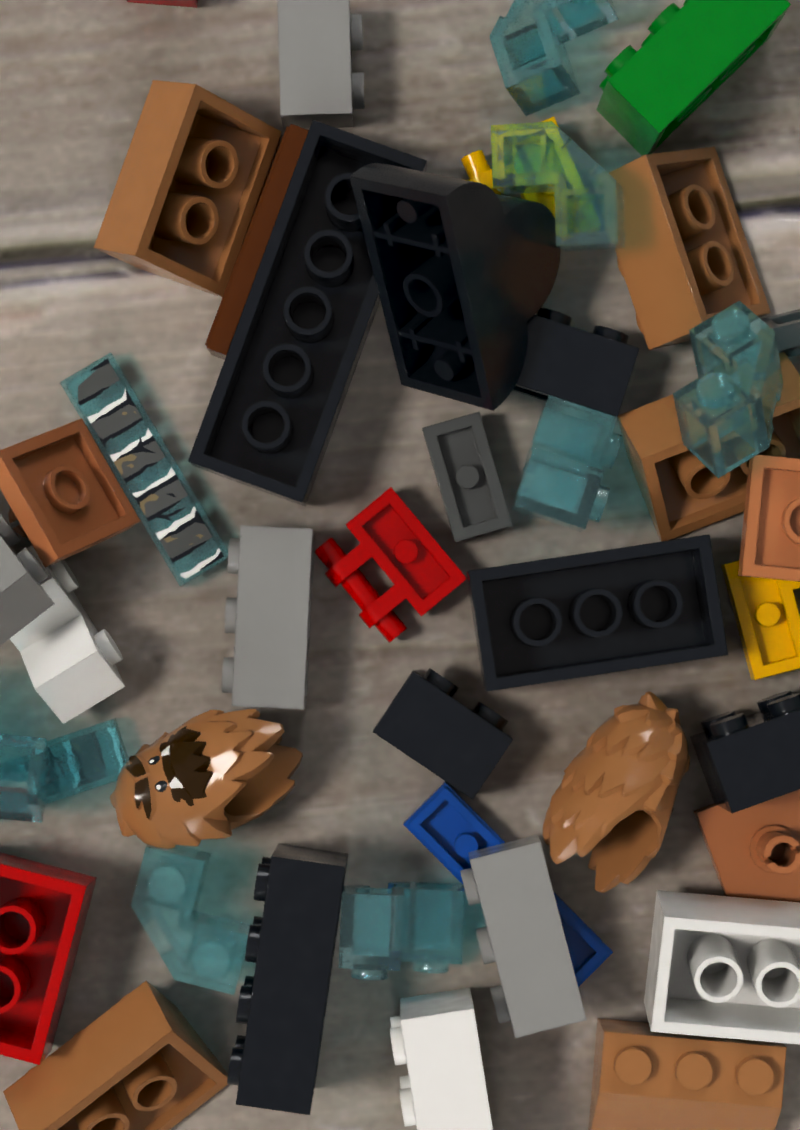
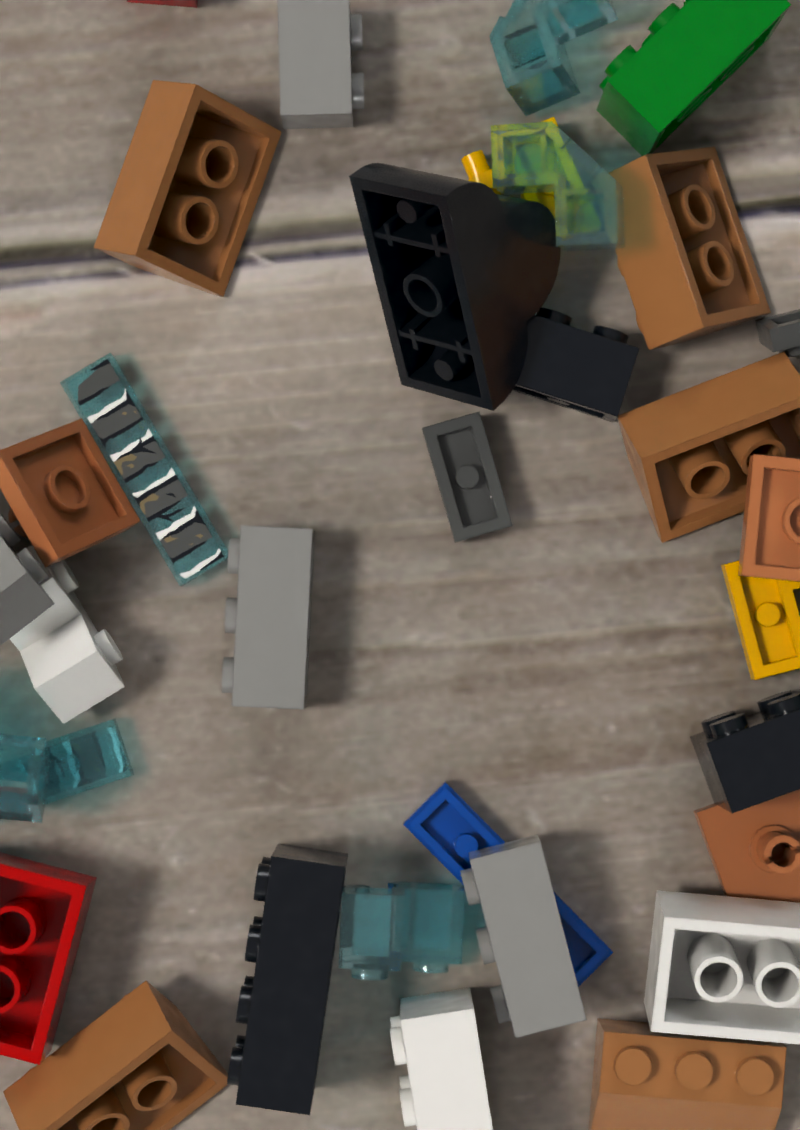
medium nougat head [110,709,303,849] -> none
clear light blue brick [131,845,250,995] -> none
black brick [188,120,427,507] -> none
reddish brown tile [205,124,309,360] -> none
red plate [314,487,467,643] -> none
black brick [373,668,513,799] -> none
black brick [466,534,728,692] -> none
clear light blue brick [512,395,623,532] -> none
medium nougat head [543,691,690,893] -> none
clear light blue brick [673,301,783,478] -> none

